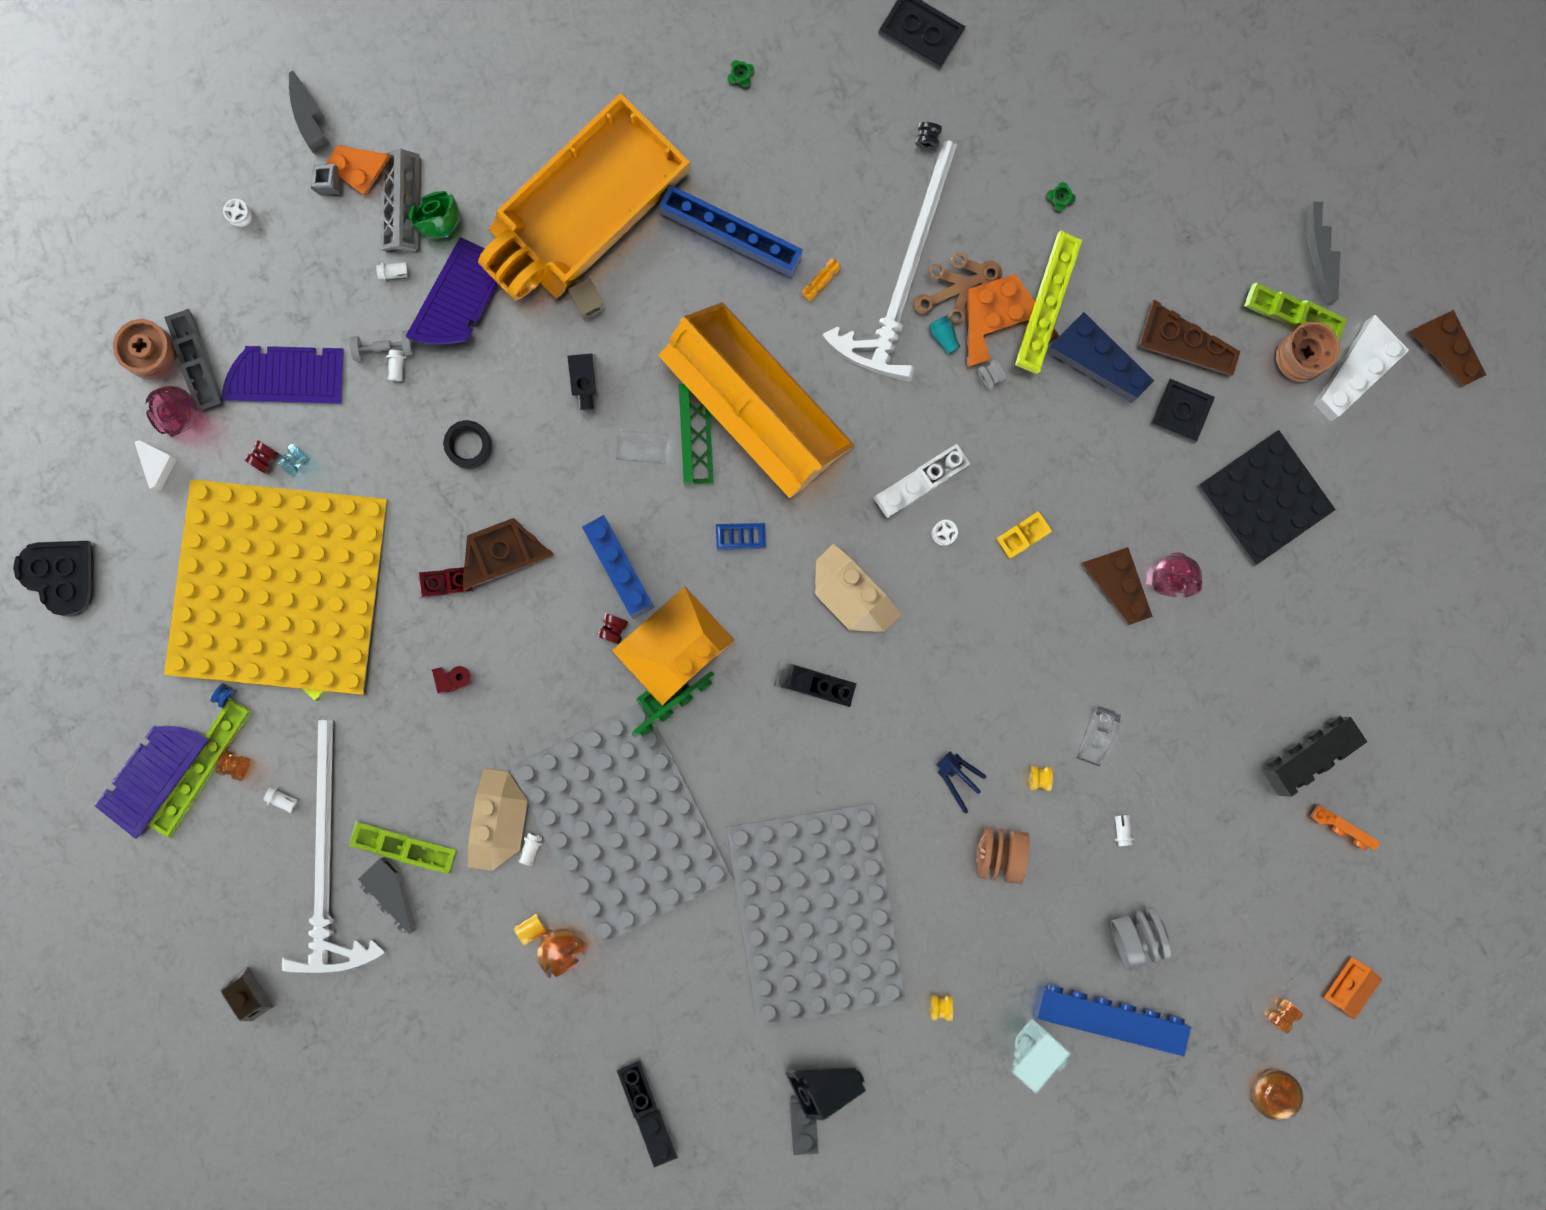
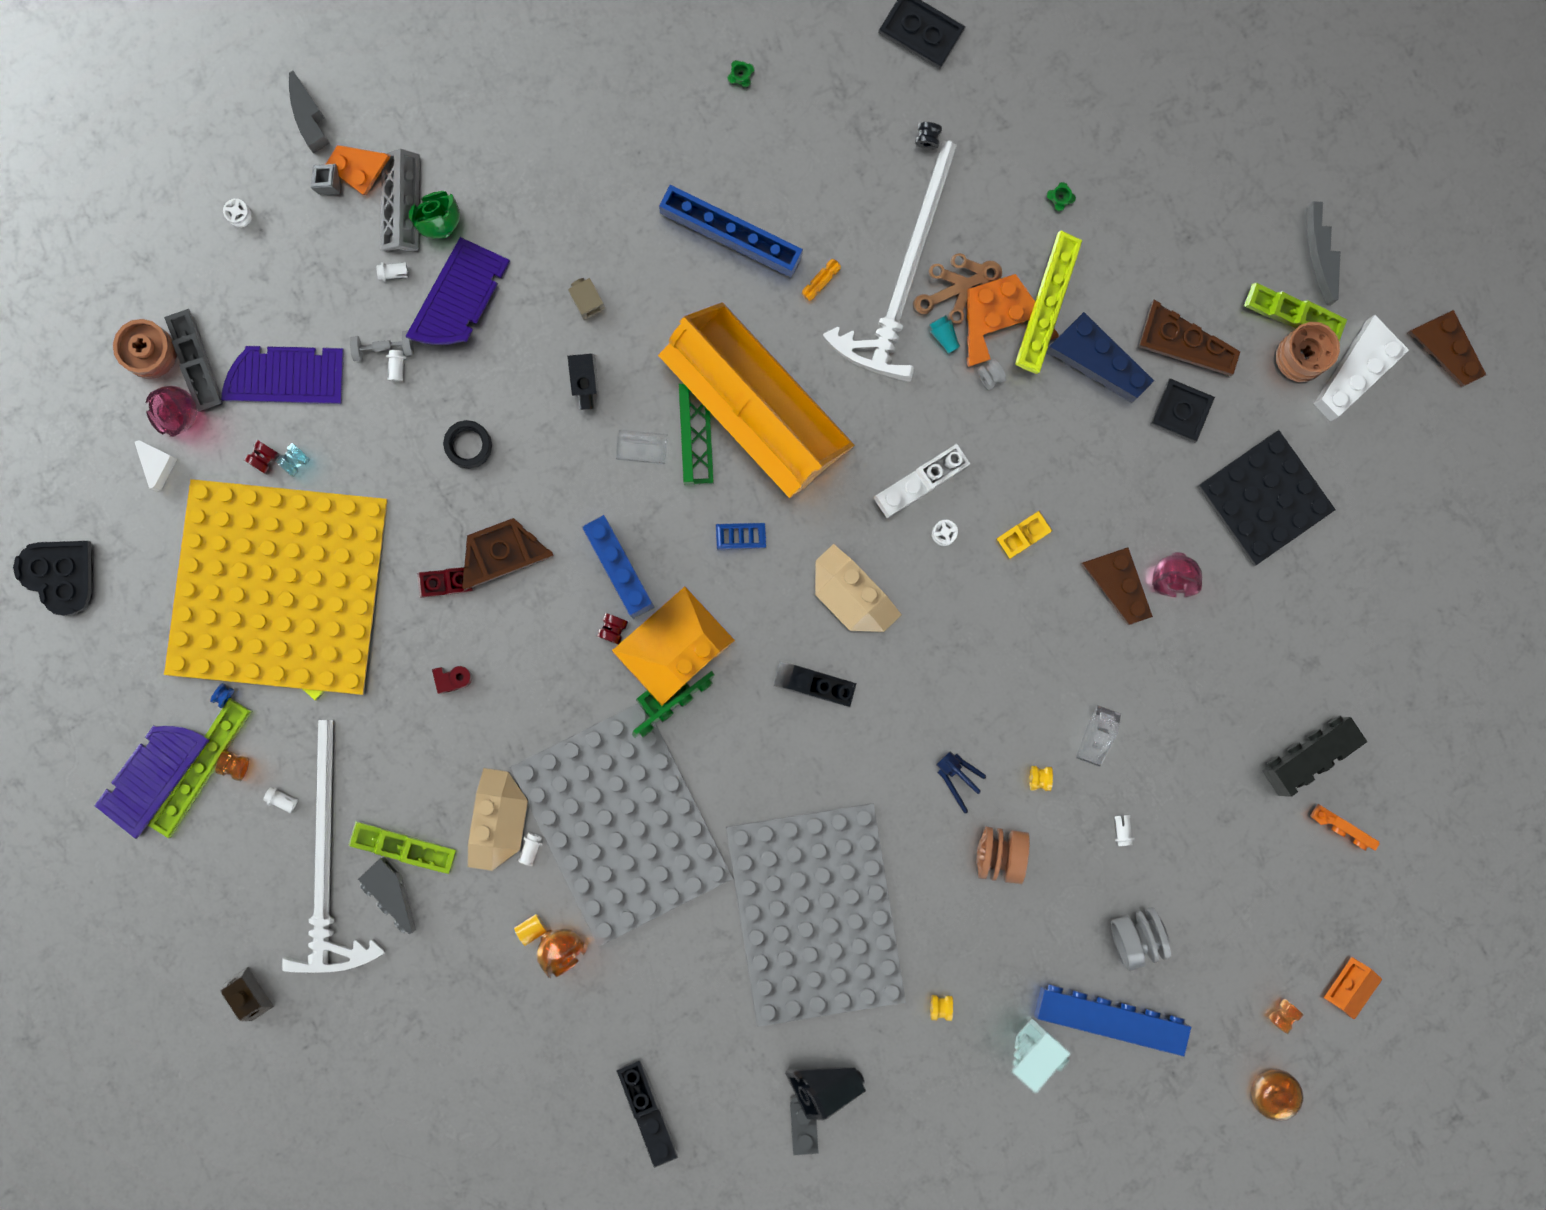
light orange plate [478,93,691,300] -> none

